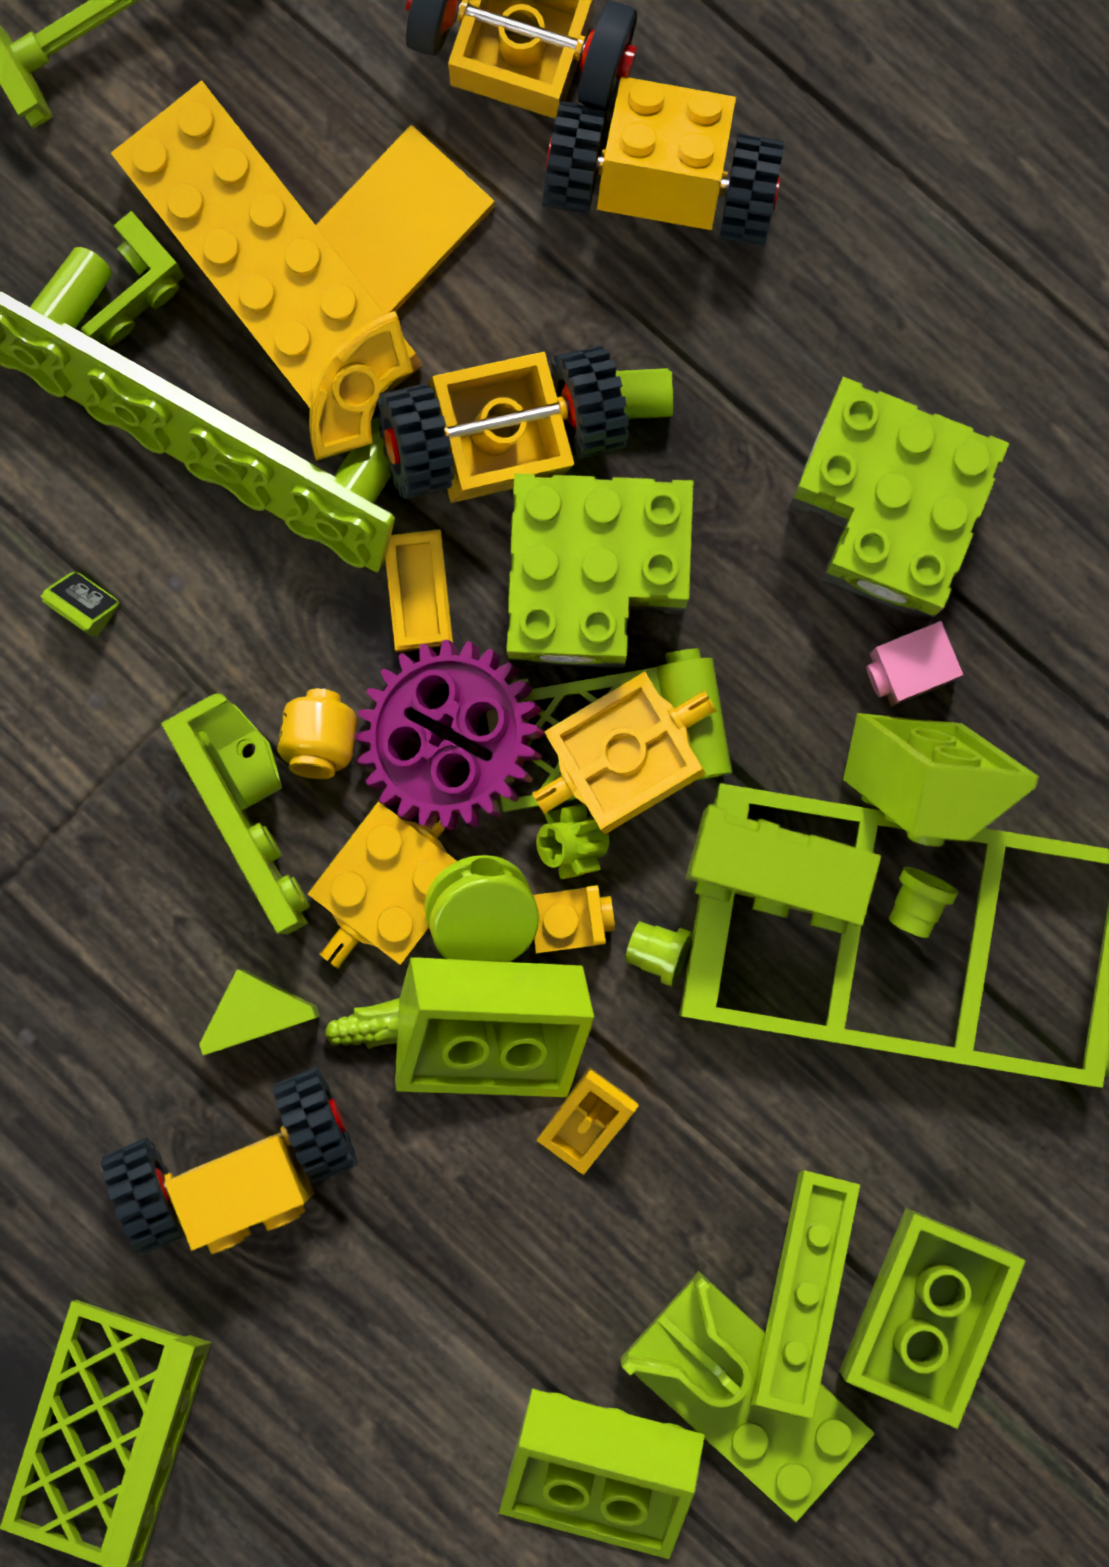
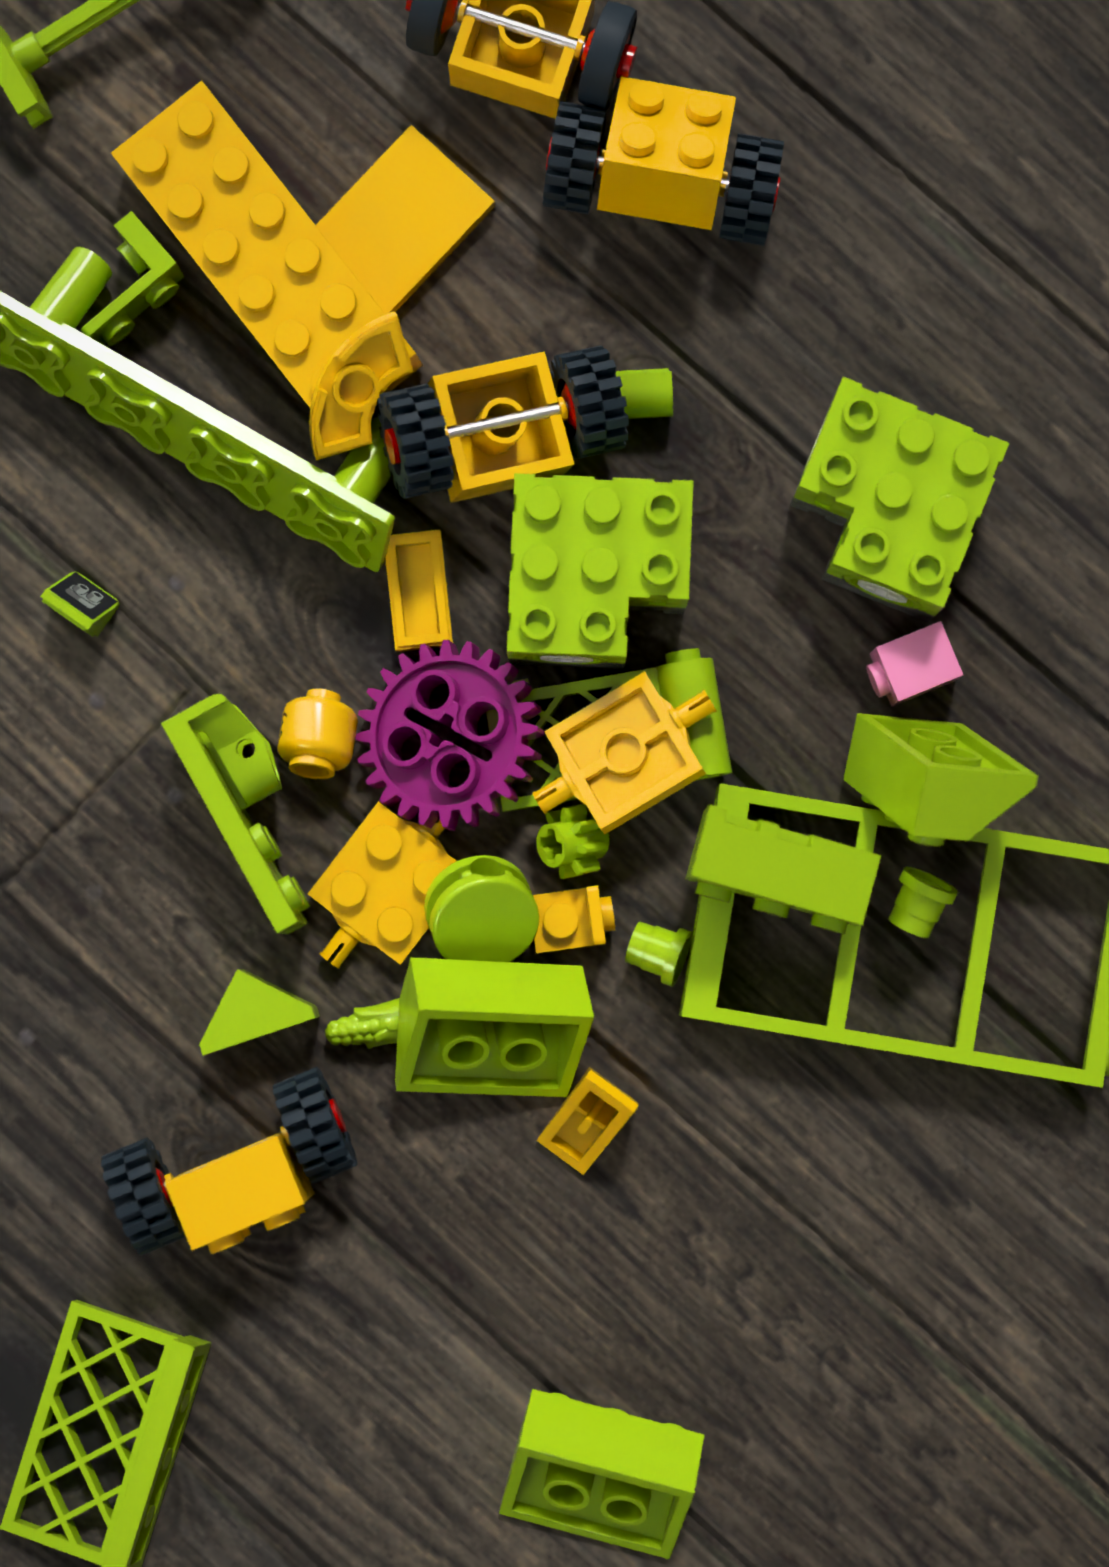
lime plate [620,1271,875,1522] -> none
lime plate [750,1170,860,1419] -> none
lime brick [839,1208,1026,1429] -> none

